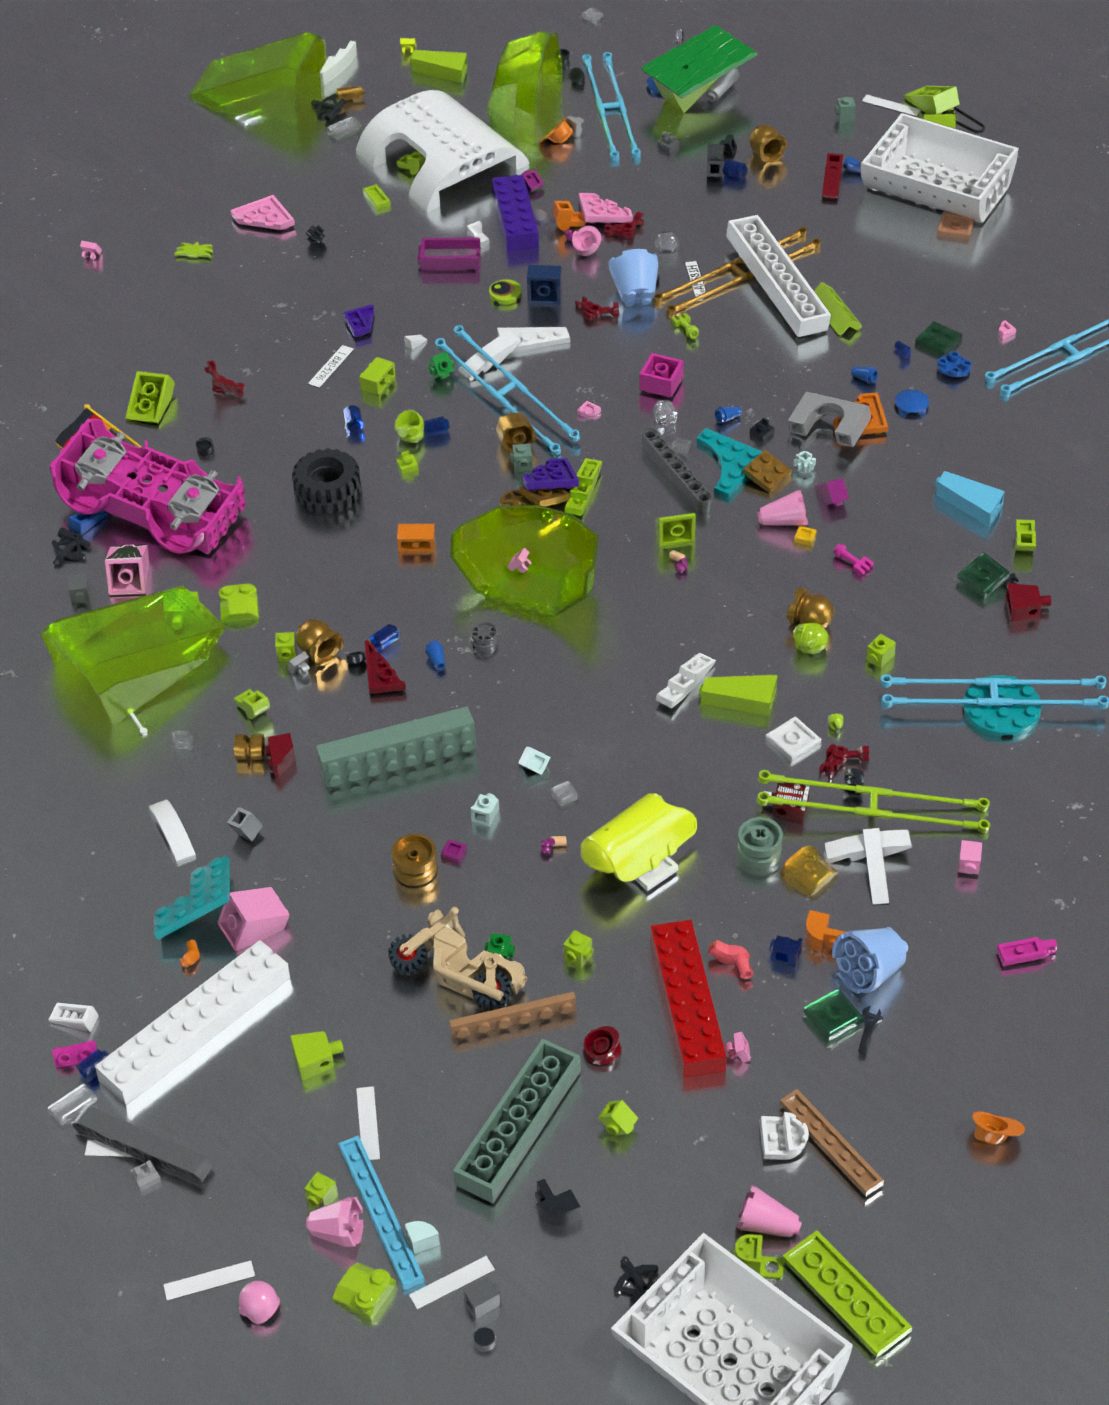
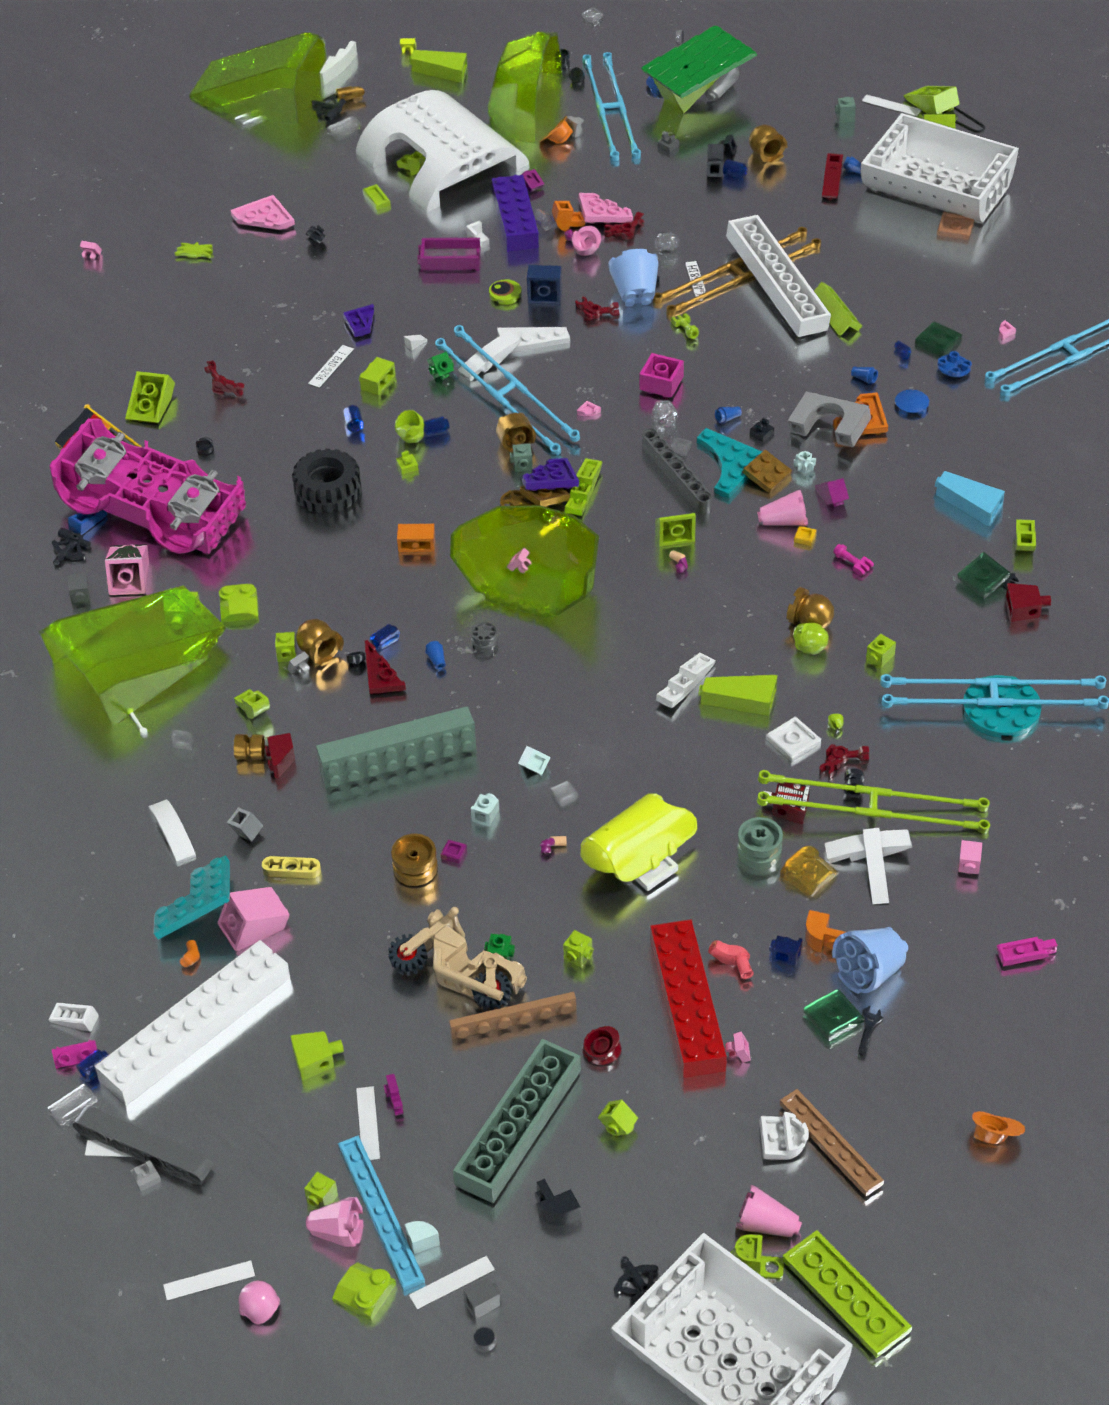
none -> light yellow beam [262,856,321,879]
none -> magenta plate [383,1074,404,1116]

